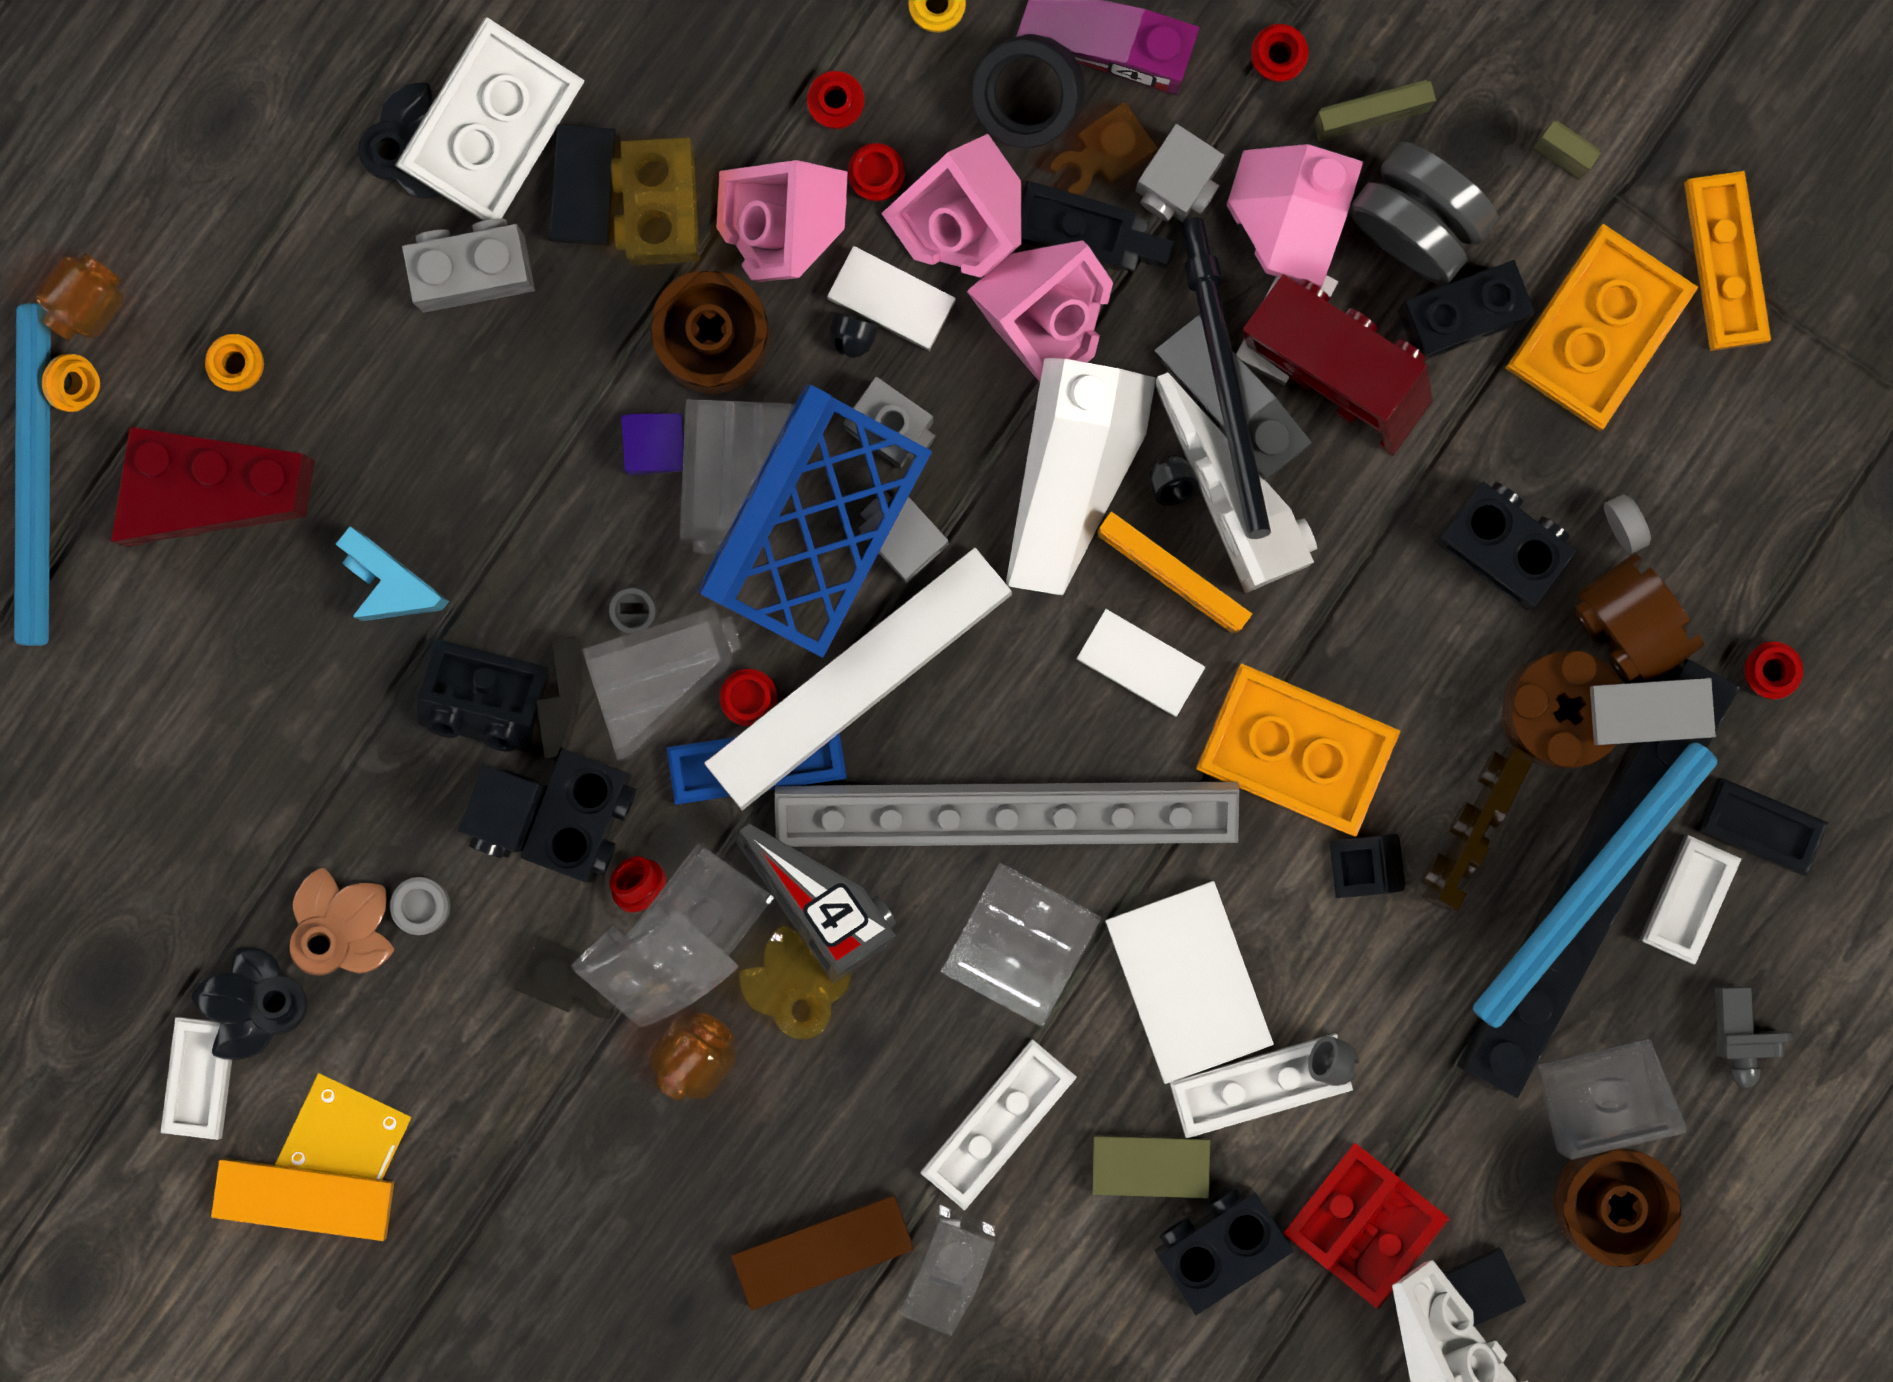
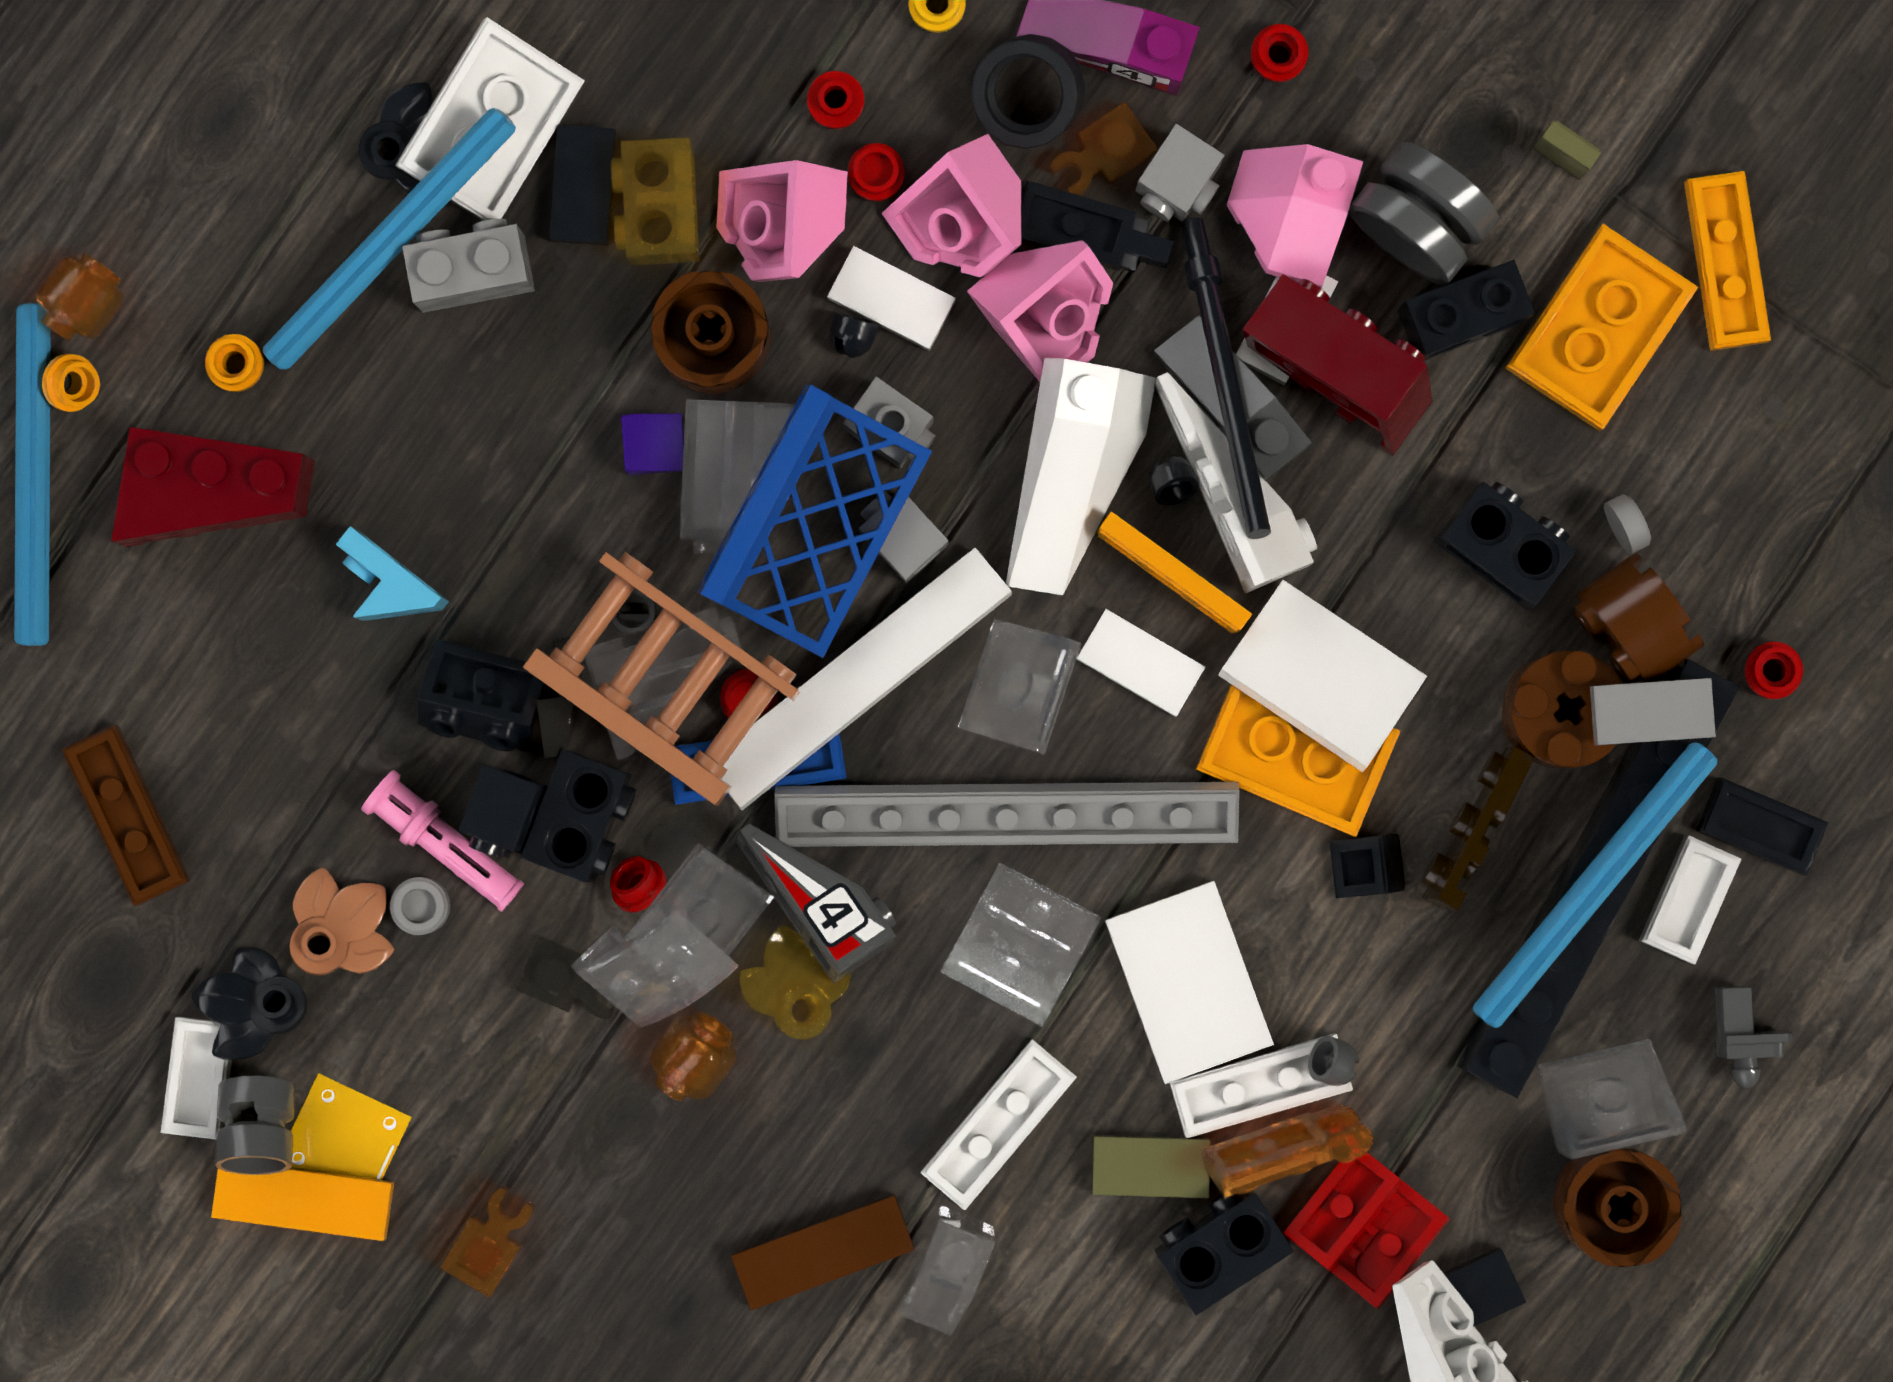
olive tile [1313,80,1436,142] -> none
none -> reddish brown tile [62,725,190,906]
none -> dark grey wheel [215,1076,295,1175]
none -> dark azure axle [263,108,516,370]
none -> bright pink pin [361,770,525,912]
none -> clear orange plate [440,1186,535,1298]
none -> nougat fence [523,552,800,806]
none -> clear slope [958,619,1082,756]
none -> clear orange hinge [1202,1104,1374,1198]
none -> white tile [1218,580,1427,772]

